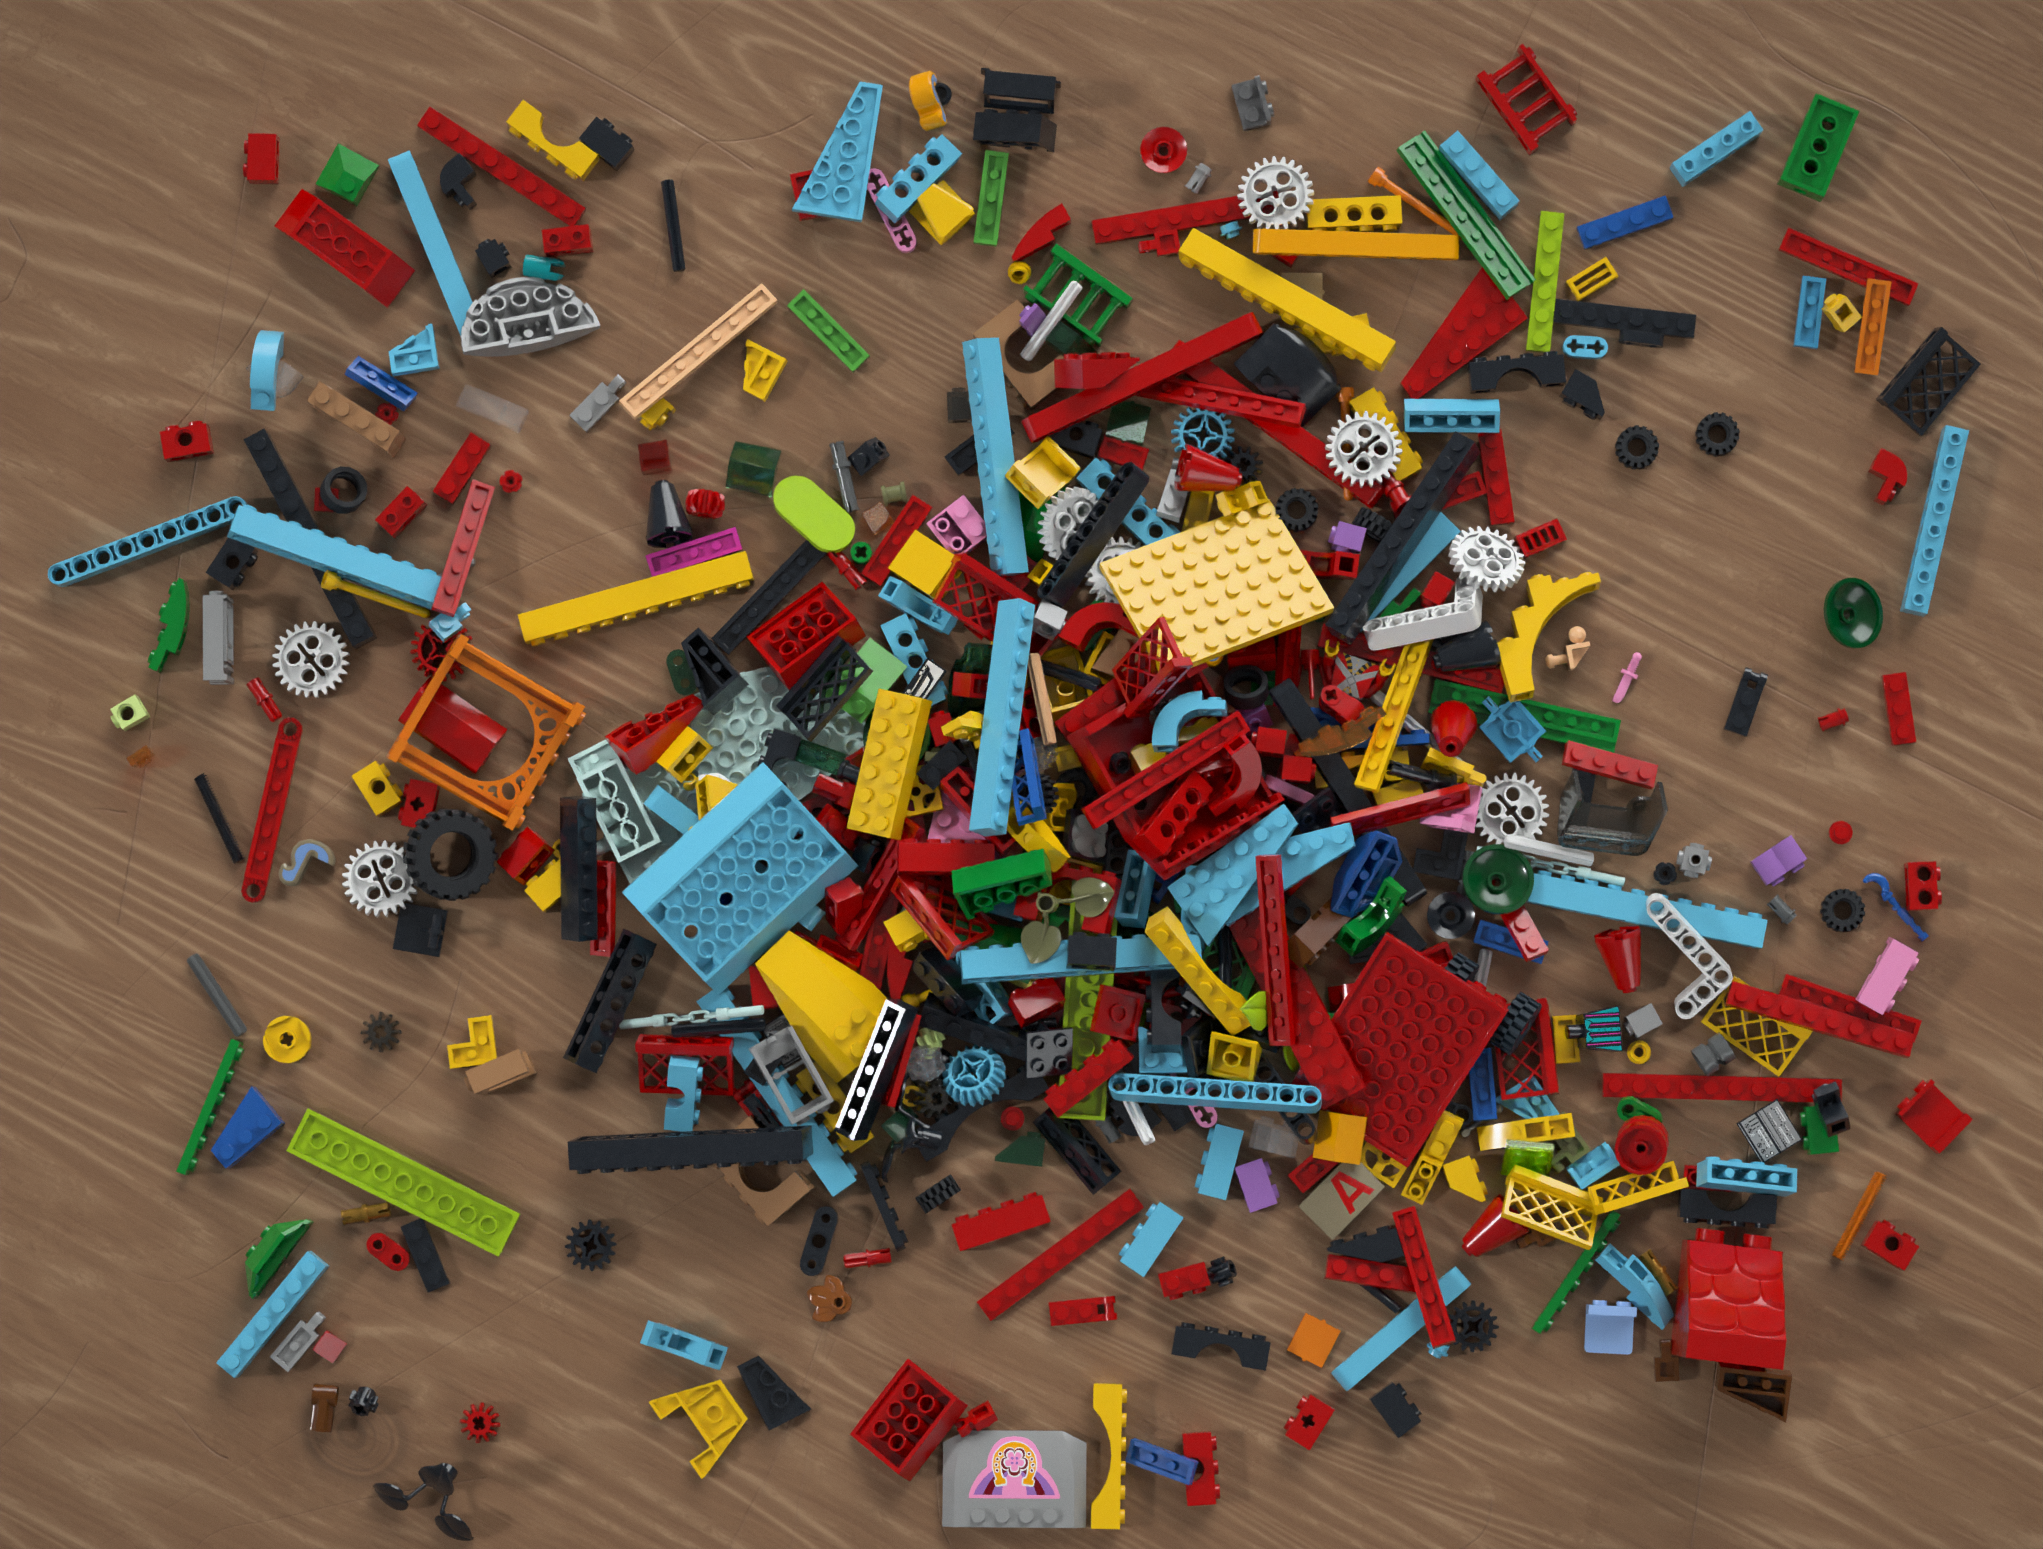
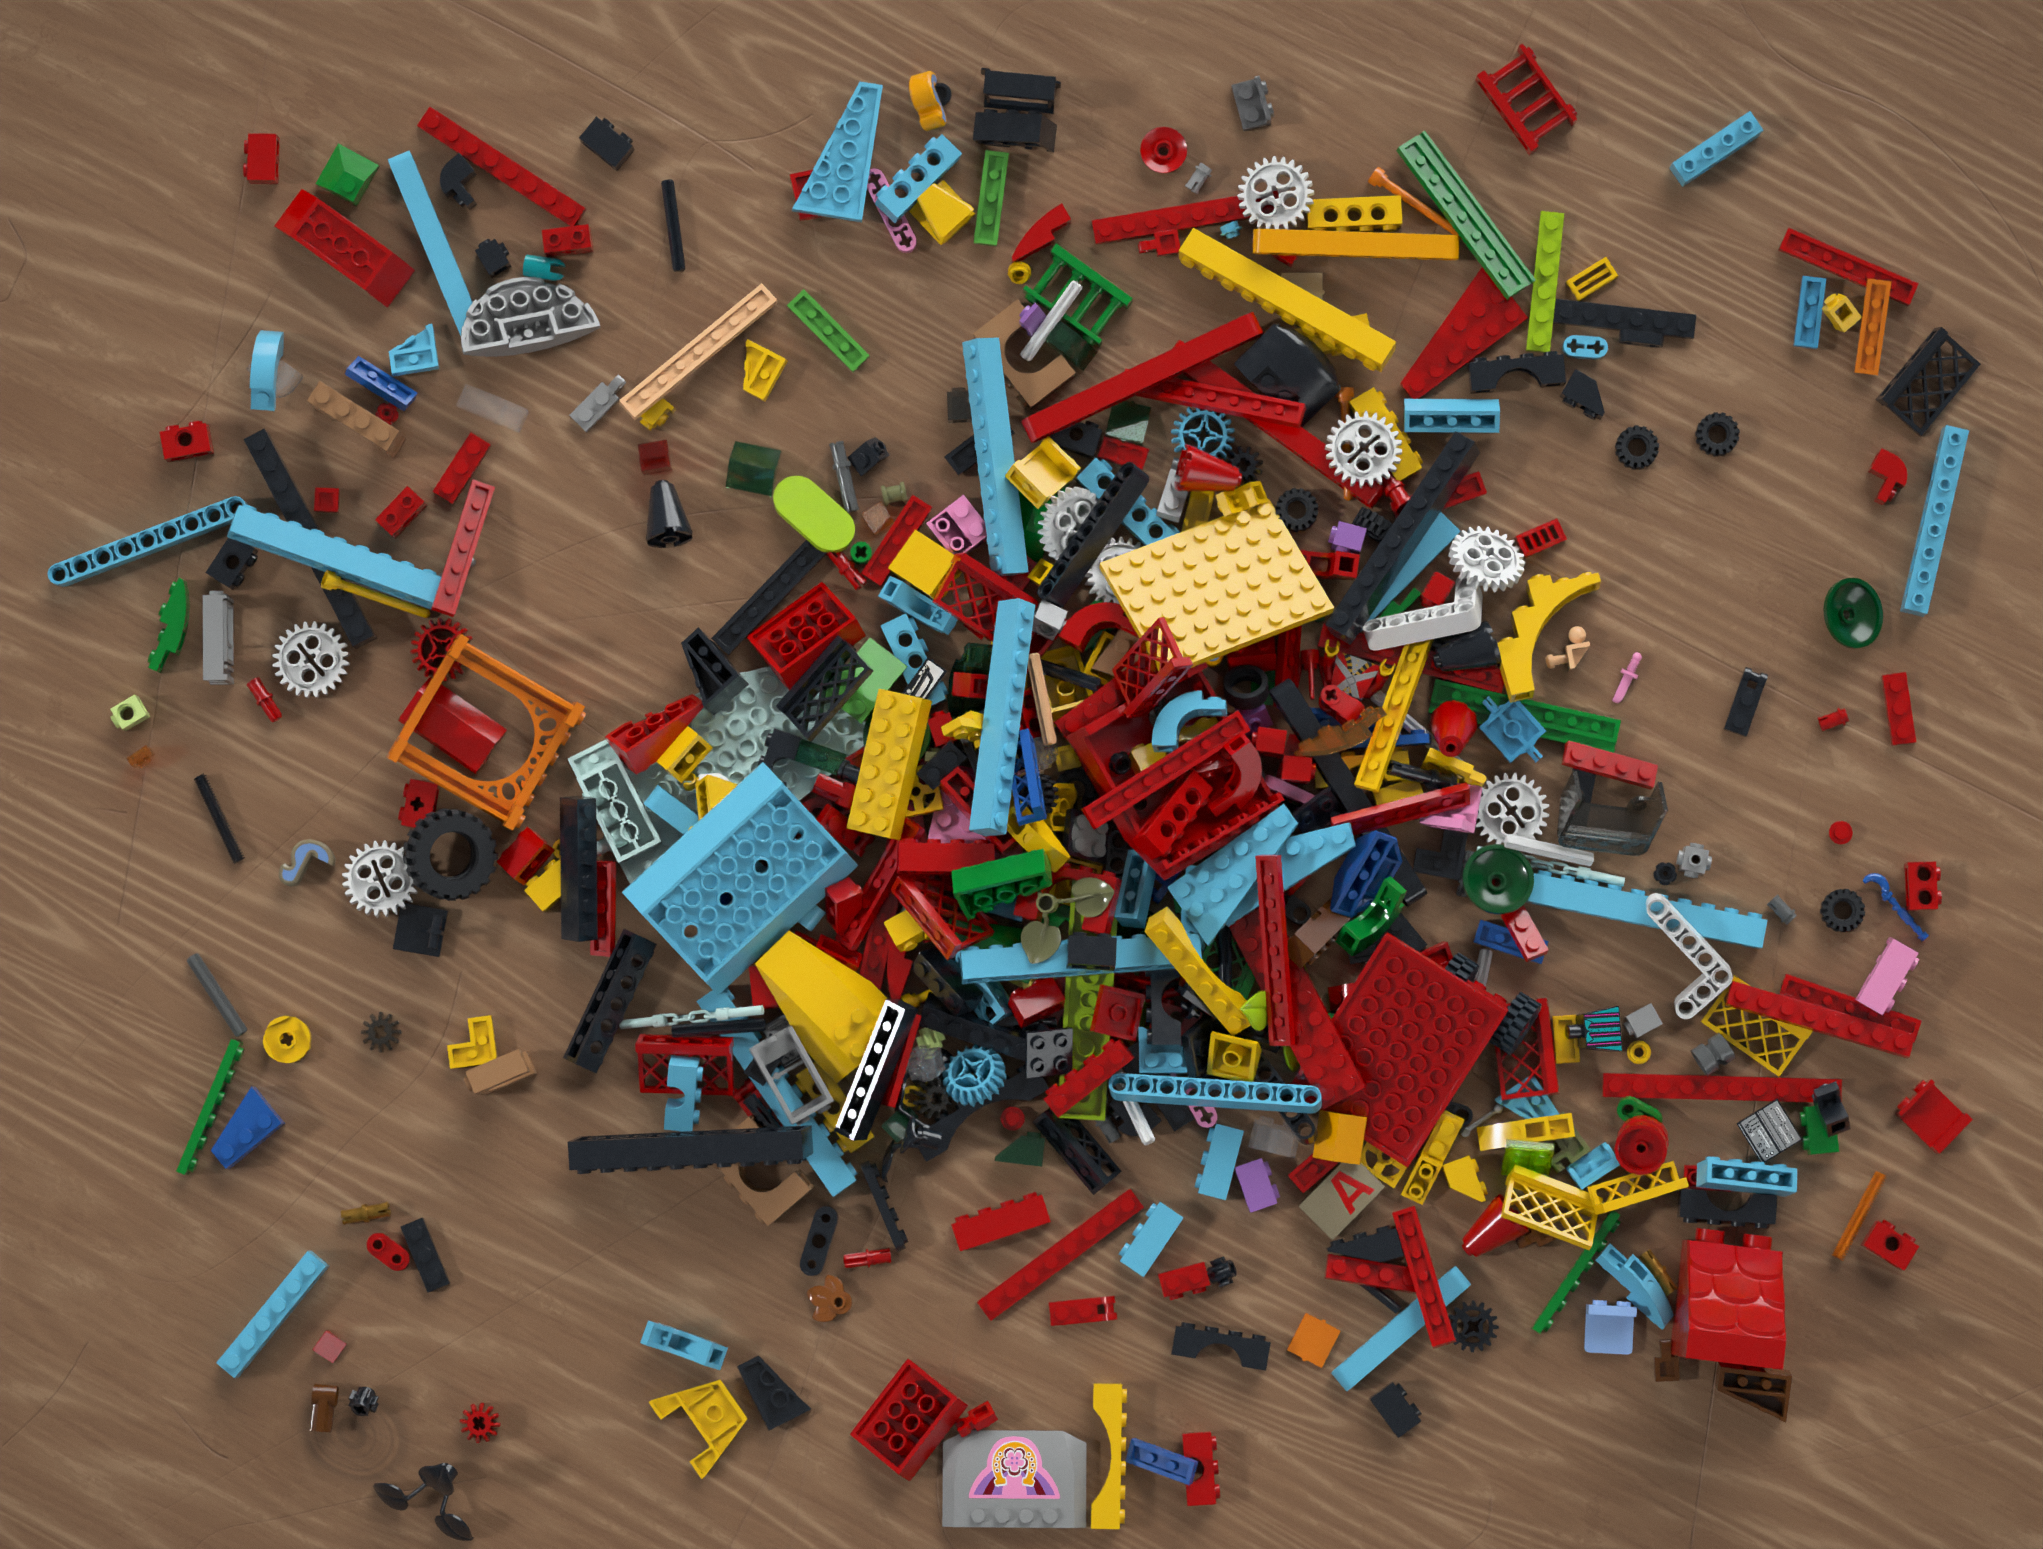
red plate [241,717,303,903] -> none
green wedge [245,1219,314,1299] -> none
light grey plate [270,1312,326,1372] -> none
lime plate [286,1108,521,1257] -> none
black tyre [320,466,367,514] -> none
yellow brick [352,761,403,817] -> none
medium azure plate [429,602,471,643] -> none
red plate [499,470,523,493] -> none
yellow arch [506,100,600,181] -> none
yellow brick [518,551,754,646] -> none
black gear [565,1219,617,1271] -> none
dark pink plate [645,527,743,577] -> none
clear green plate [666,649,697,696] -> none
red gear [685,489,725,519] -> none
black brick [851,837,886,875] -> none
black tyre [915,1174,961,1214] -> none
red slope [1054,352,1140,389] -> none
red brick [1283,1394,1335,1451] -> none
black dish [1427,892,1475,939] -> none
medium azure plate [1427,1342,1450,1359] -> none
medium azure brick [1439,130,1520,221] -> none
blue plate [1469,1048,1497,1122] -> none
red plate [1477,429,1515,526] -> none
blue plate [1576,195,1674,250] -> none
red cone [1594,925,1641,993] -> none
medium lavender brick [1750,835,1807,887] -> none
green brick [1777,93,1860,202] -> none

